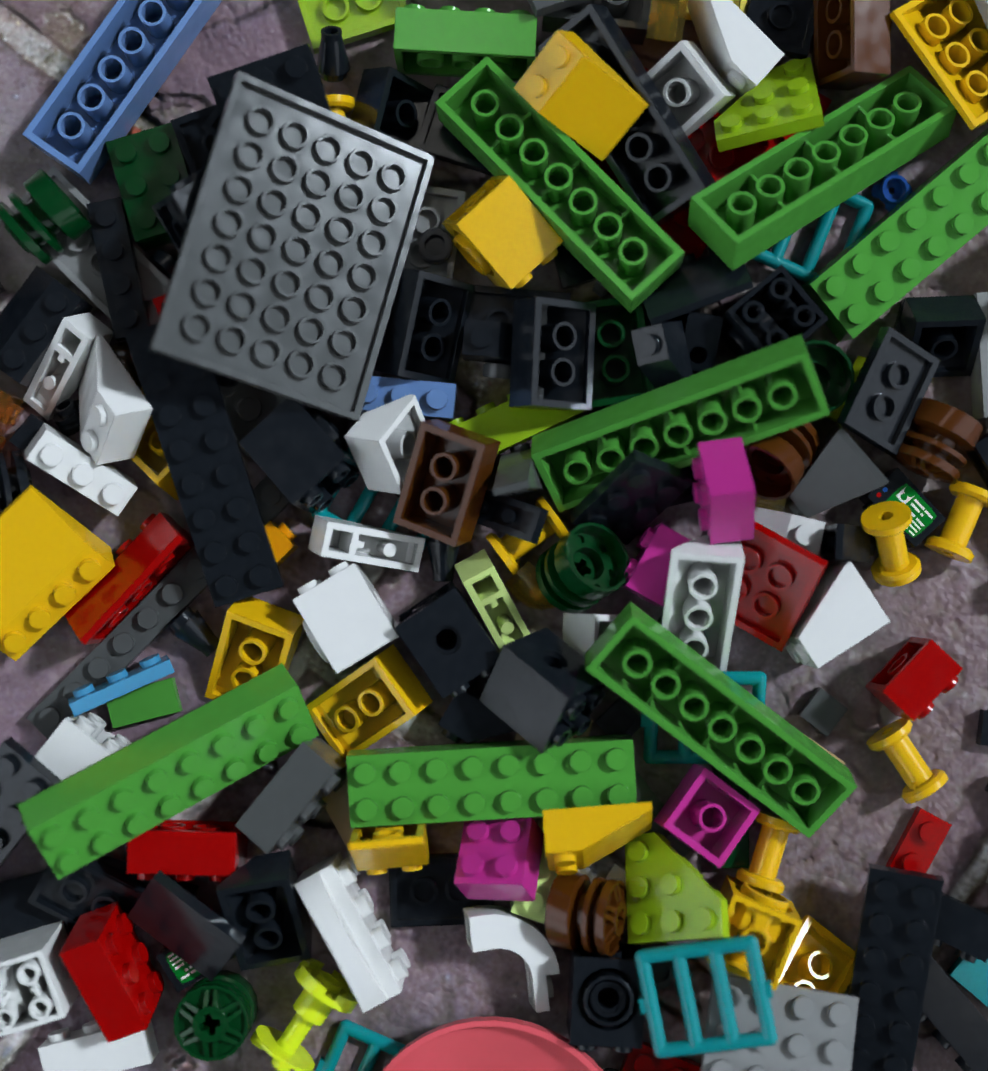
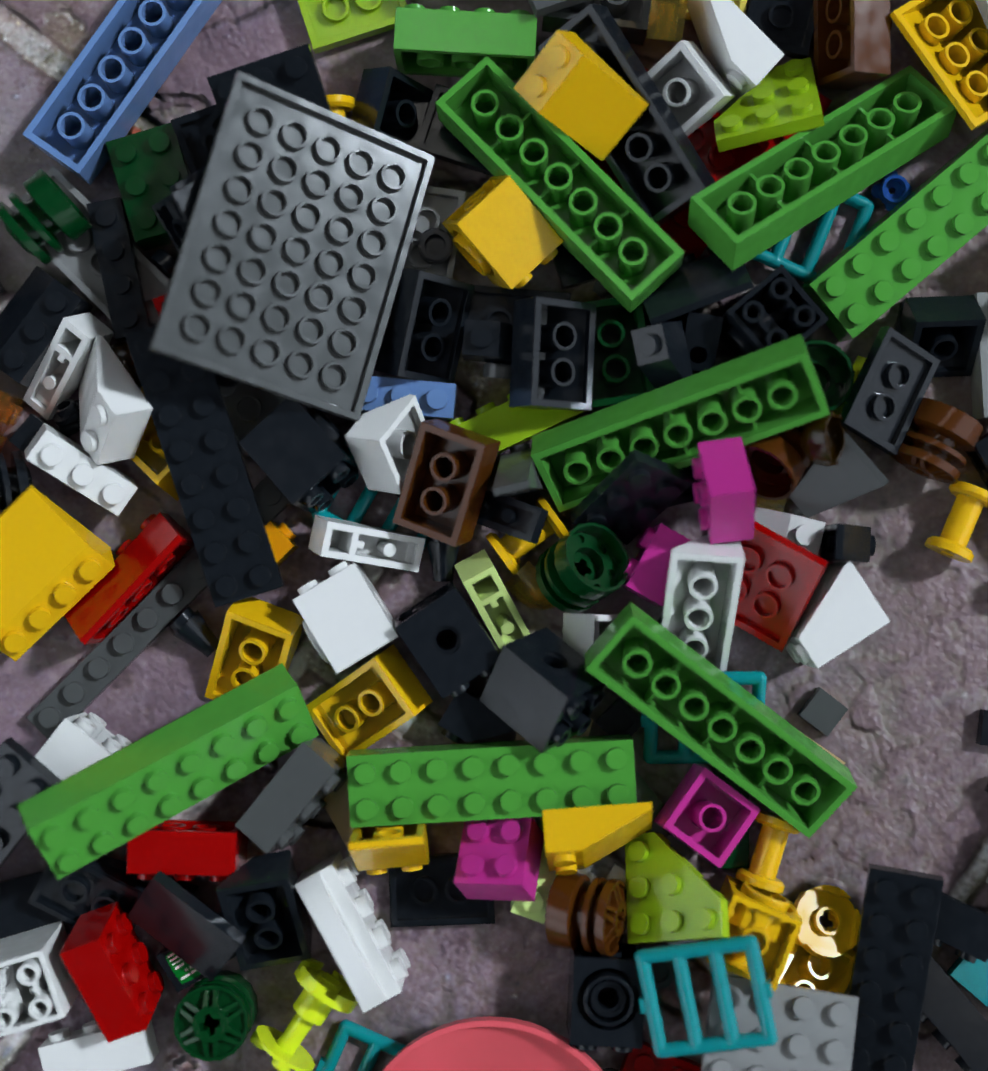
dark azure plate [68,653,175,717] -> none
bright green tile [107,677,183,729] -> none
black cone [317,26,351,82] -> none
white arch [463,905,560,1013] -> none
brick [859,468,946,548] -> none
yellow piece [860,501,922,587] -> none
red brick [865,637,963,721] -> none
yellow piece [866,718,948,804] -> none
red plate [885,806,952,873] -> none
none -> yellow plate [794,885,861,959]
none -> dark brown hair [800,411,846,466]

